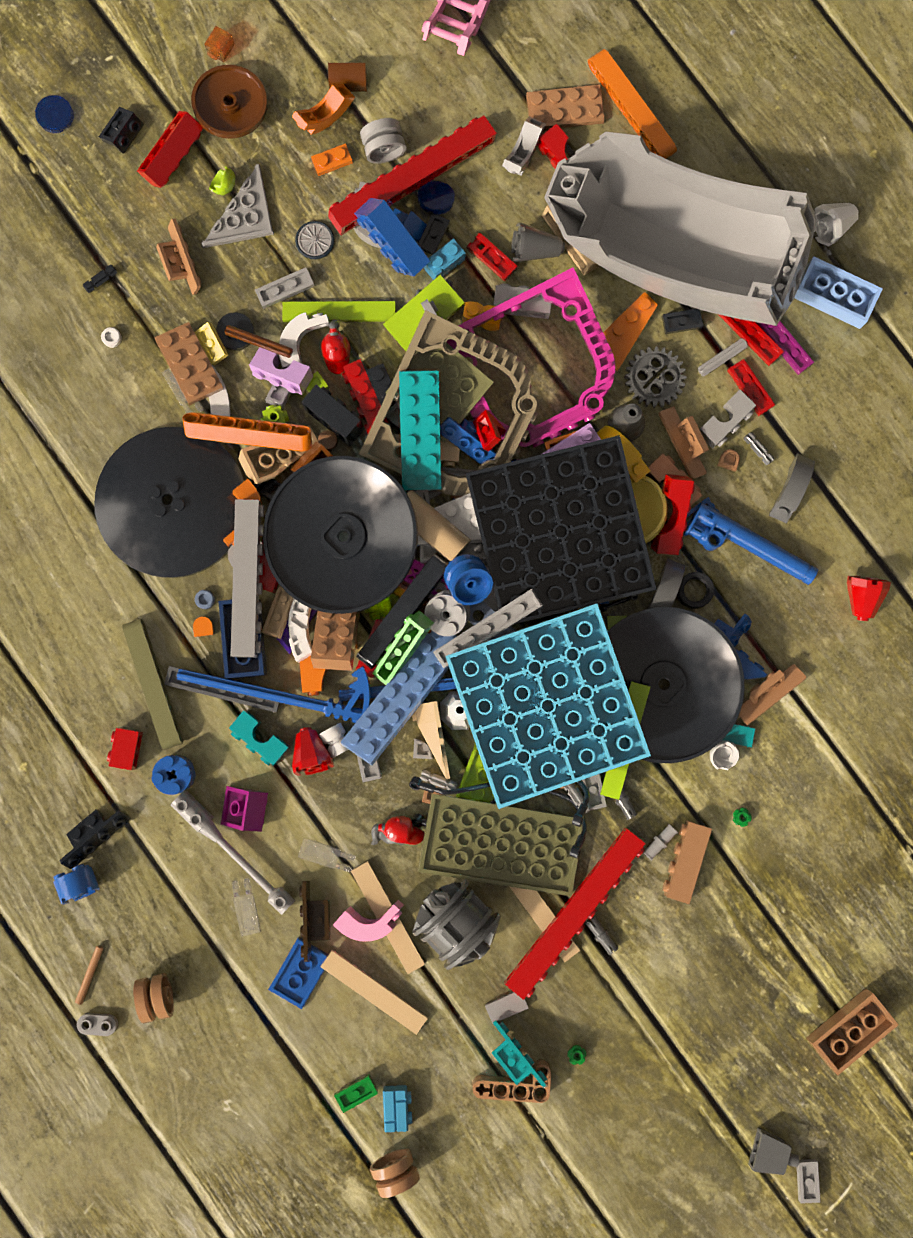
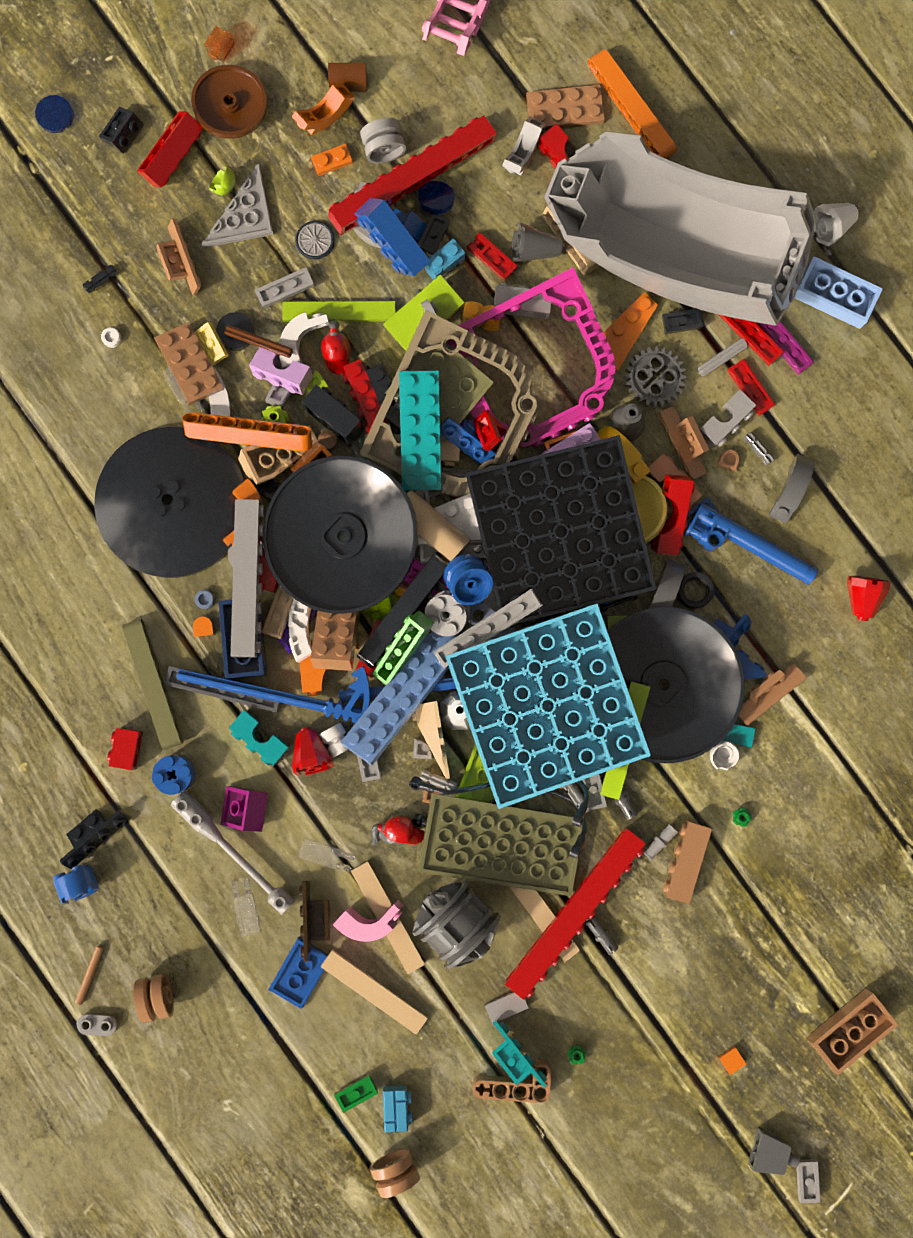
none -> orange tile [718,1046,746,1075]

